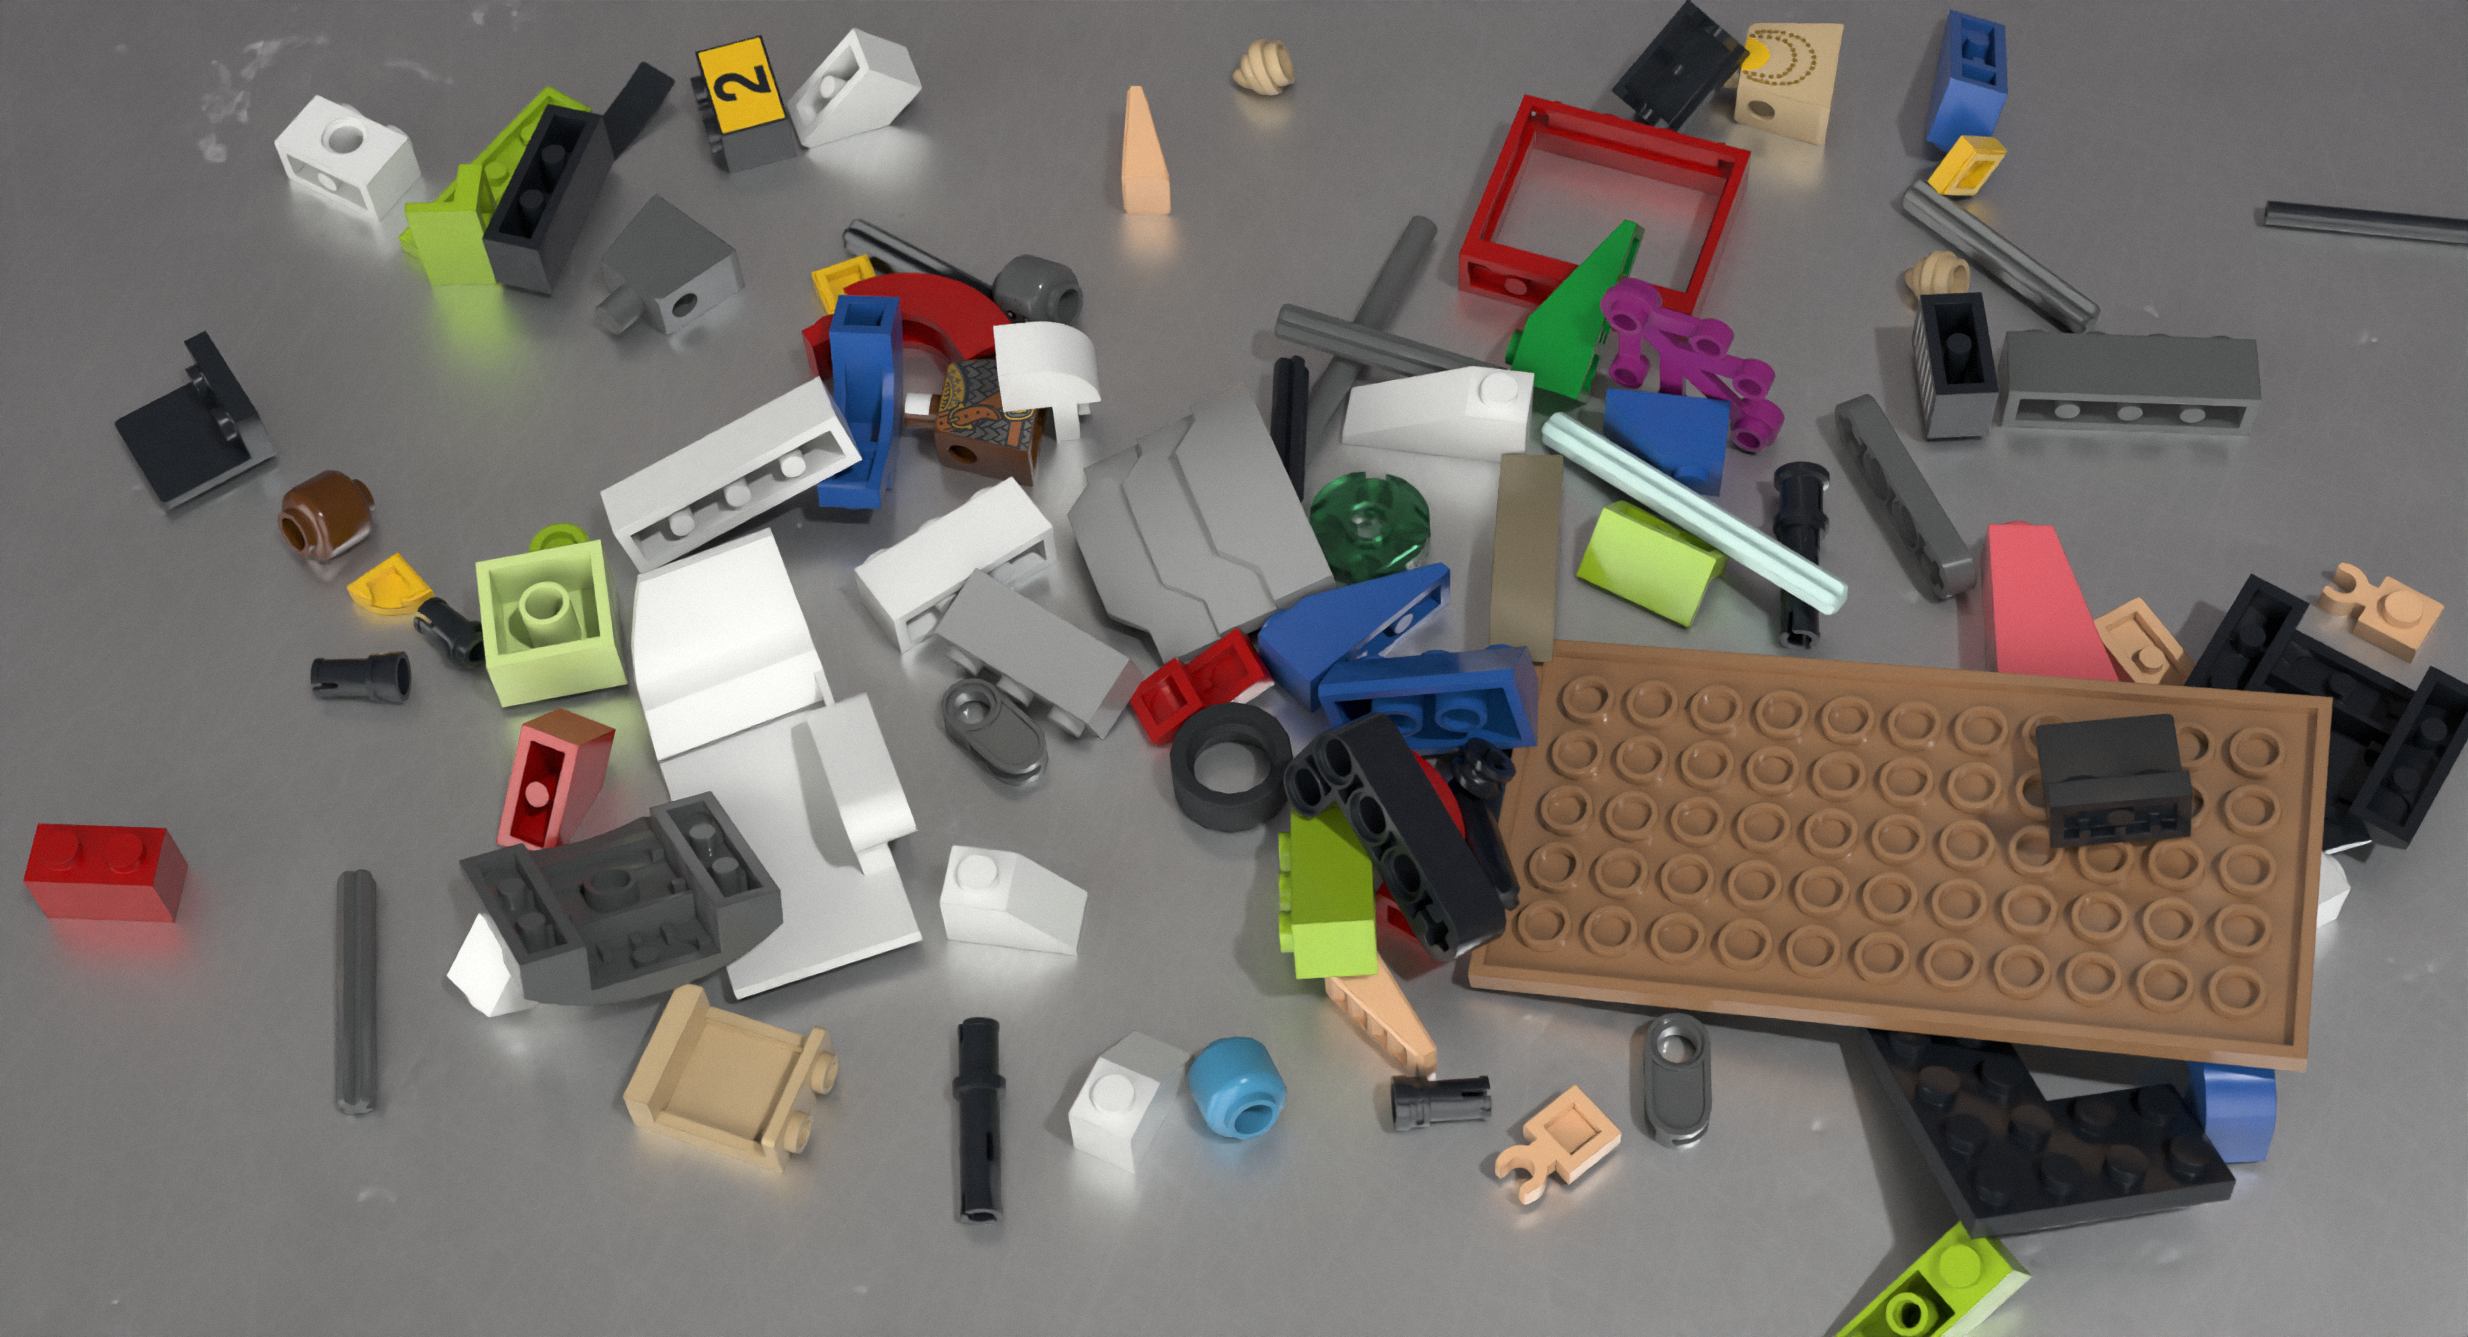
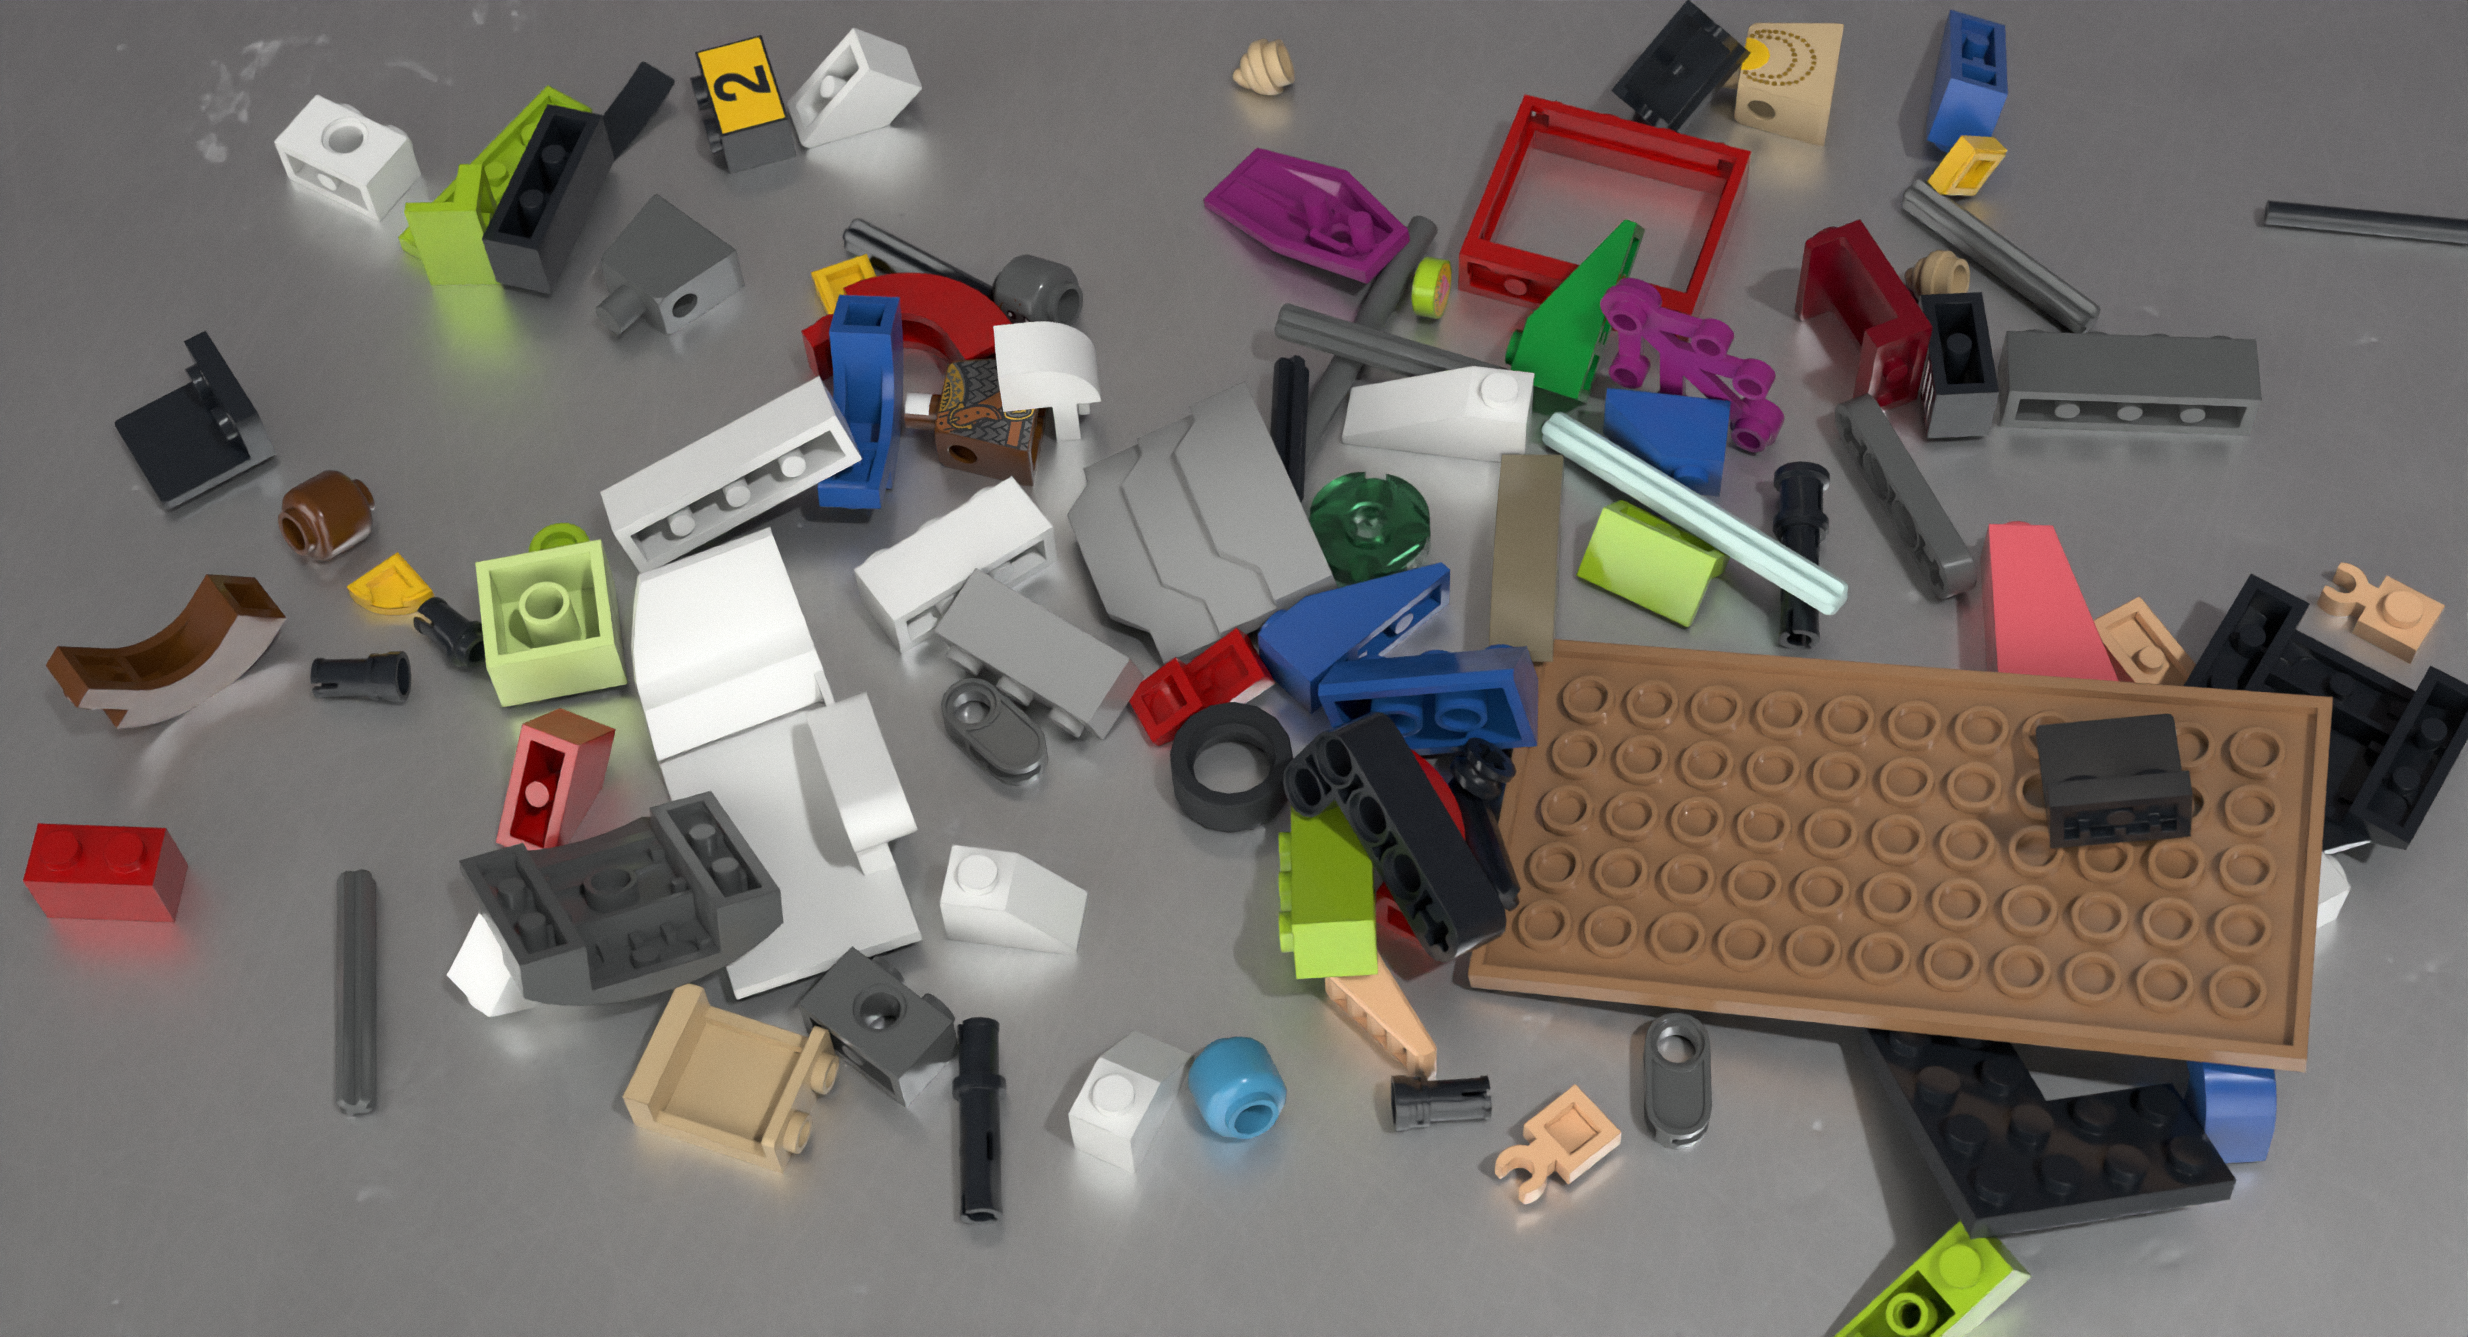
light nougat slope [1121,86,1171,215] -> none
none -> reddish brown arch [45,574,287,729]
none -> dark grey brick [798,946,959,1108]
none -> magenta piece [1203,147,1410,284]
none -> lime tile [1411,257,1452,319]
none -> dark red panel [1795,219,1932,412]

